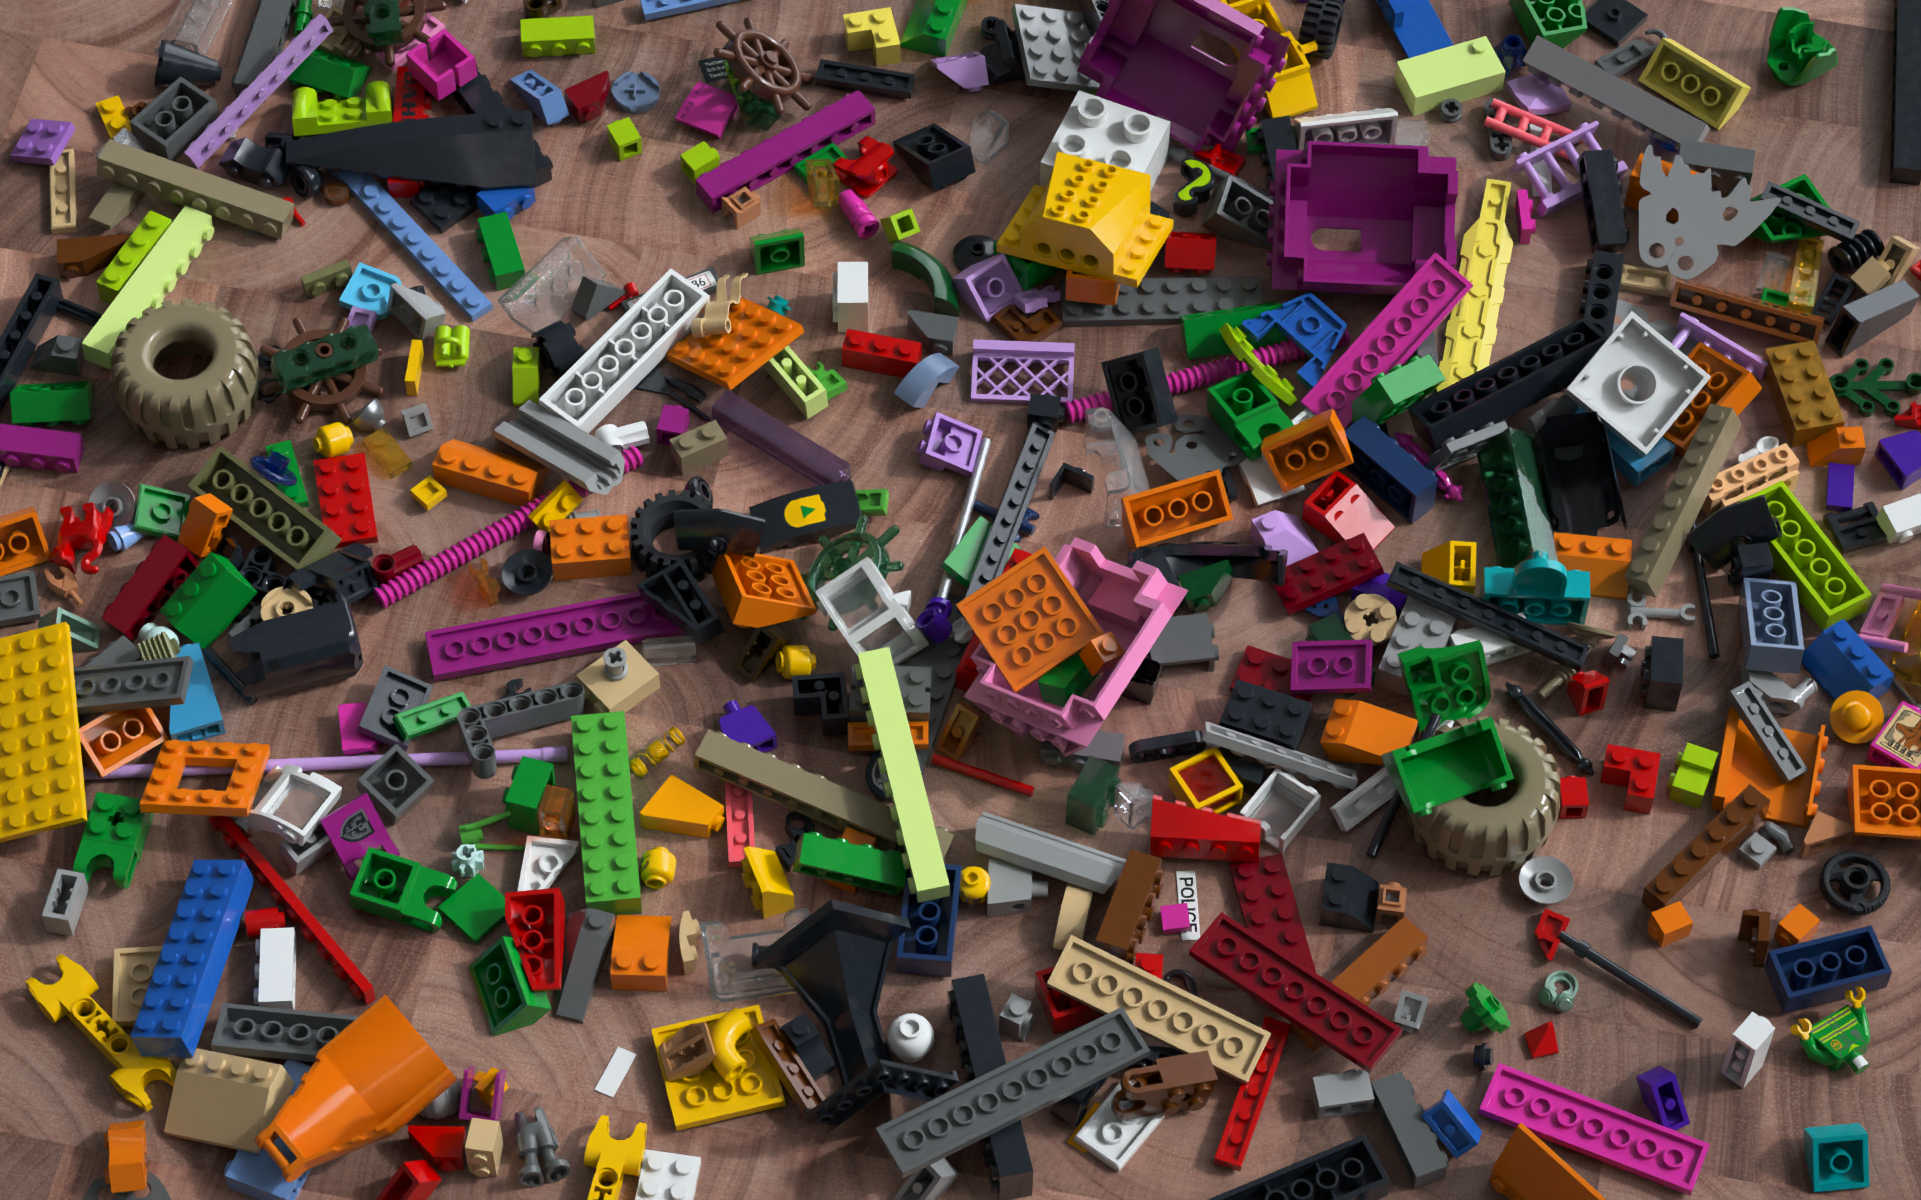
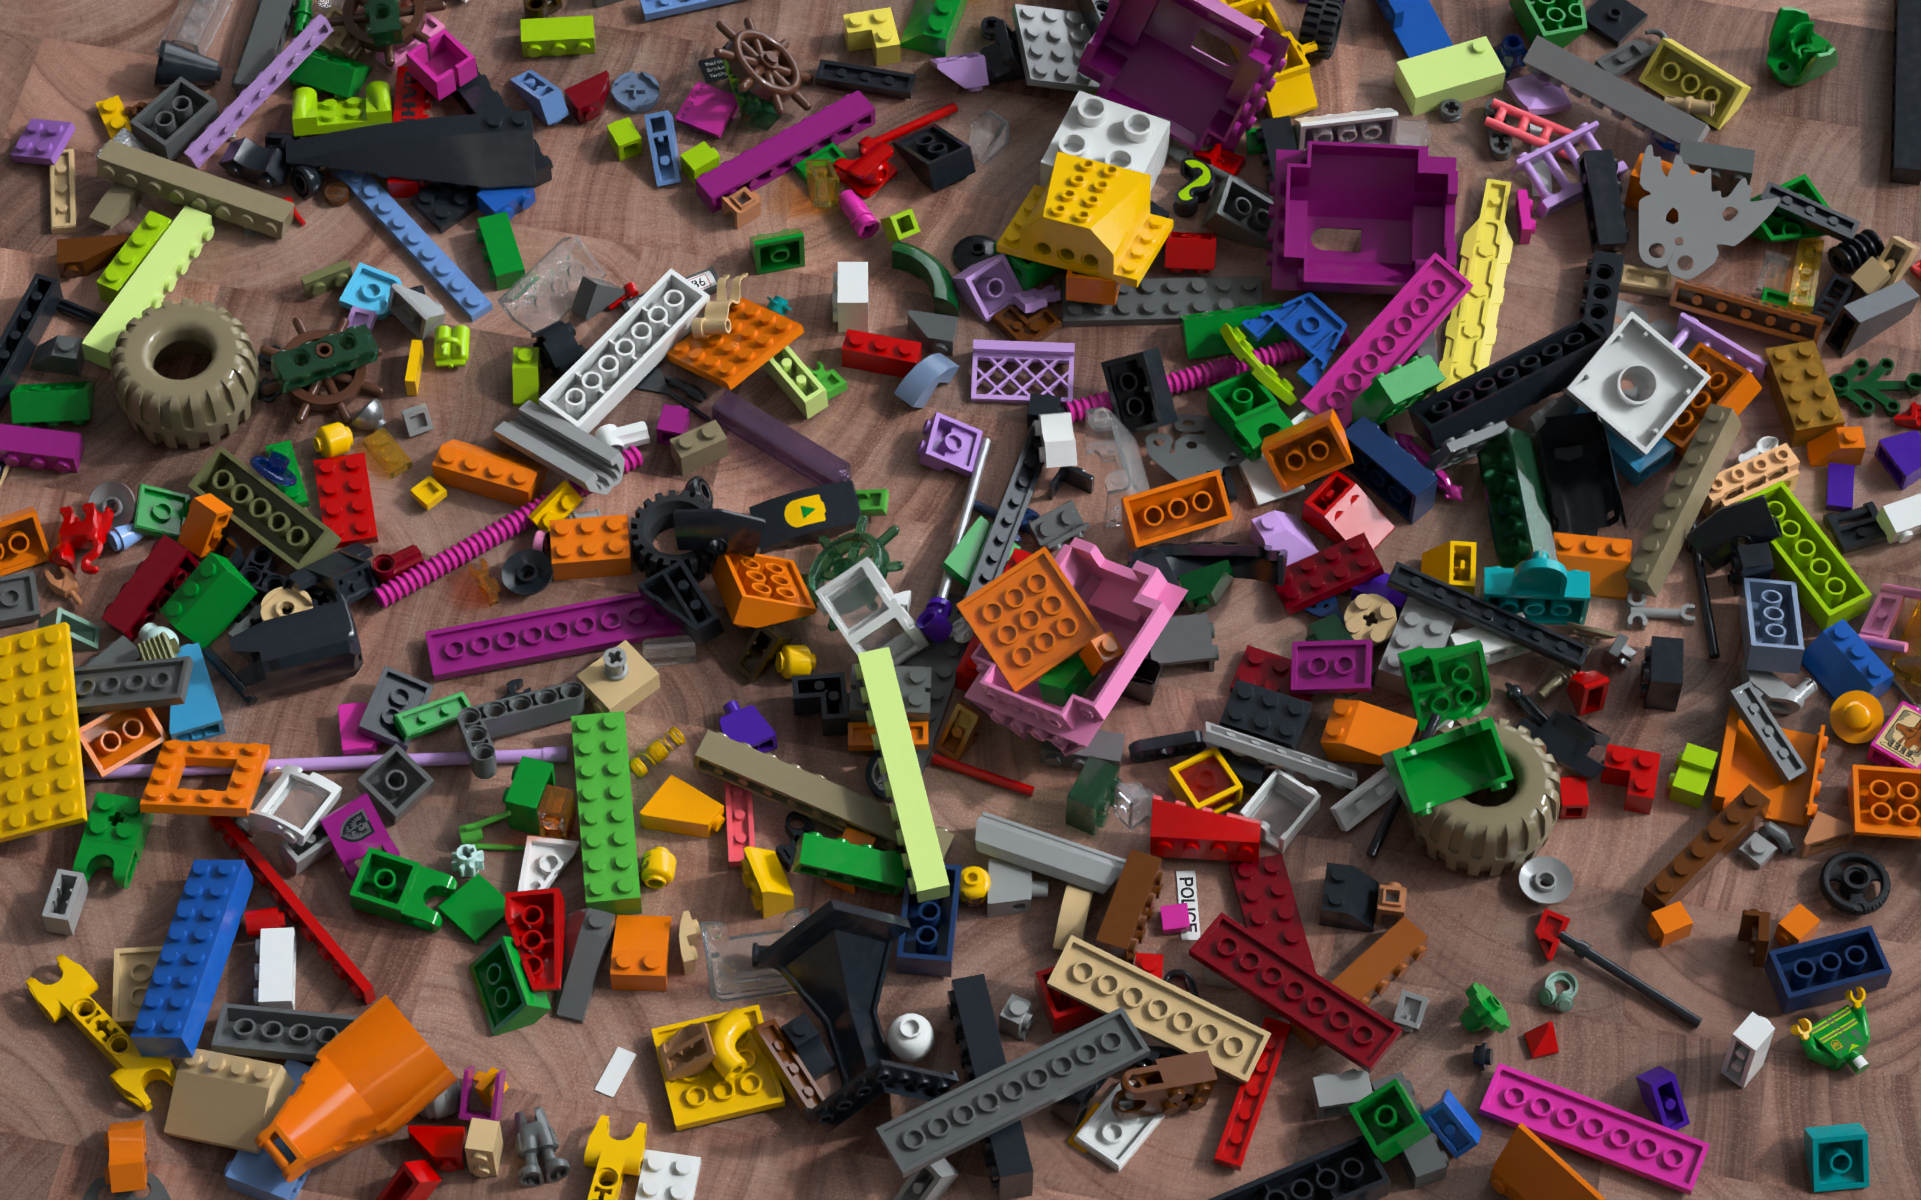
none -> medium blue slope [644,110,682,187]
none -> red bar [873,103,958,143]
none -> dark grey bracket [1026,500,1091,553]
none -> white brick [1034,412,1077,468]
none -> green brick [1348,1078,1431,1163]
none -> black plate [1515,710,1611,780]
none -> tan pin [1664,95,1715,117]

